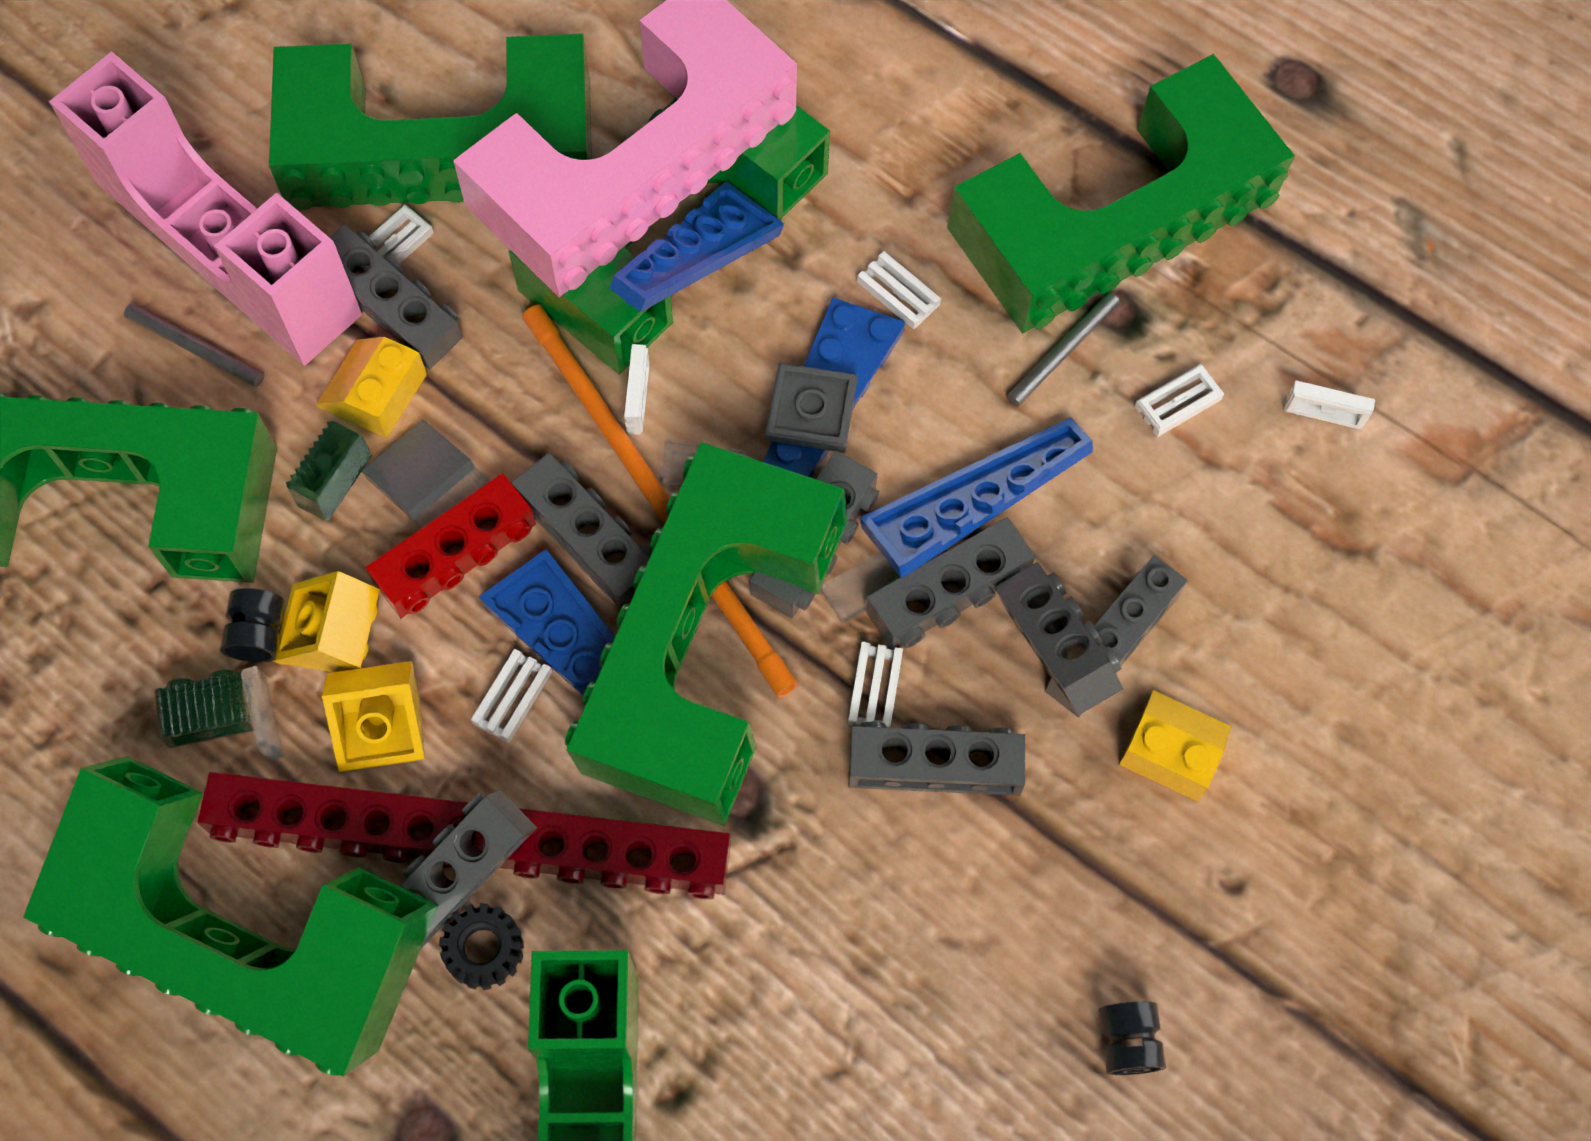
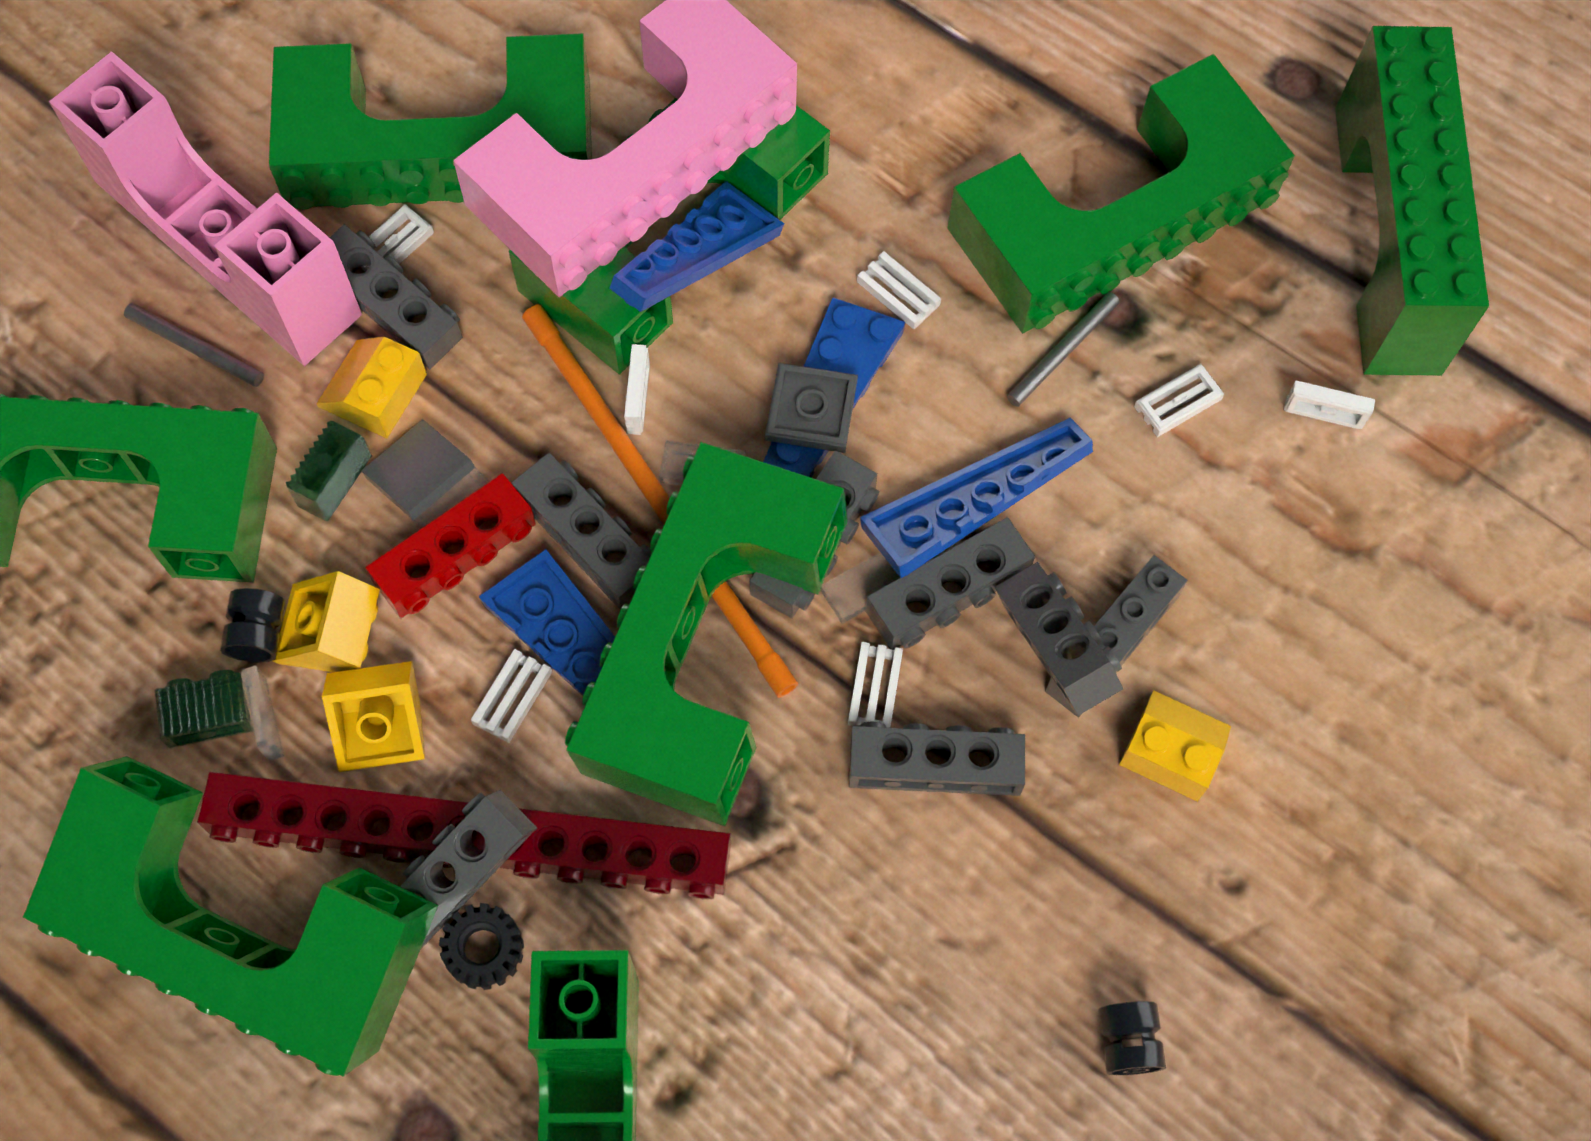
none -> green arch [1335,26,1489,376]

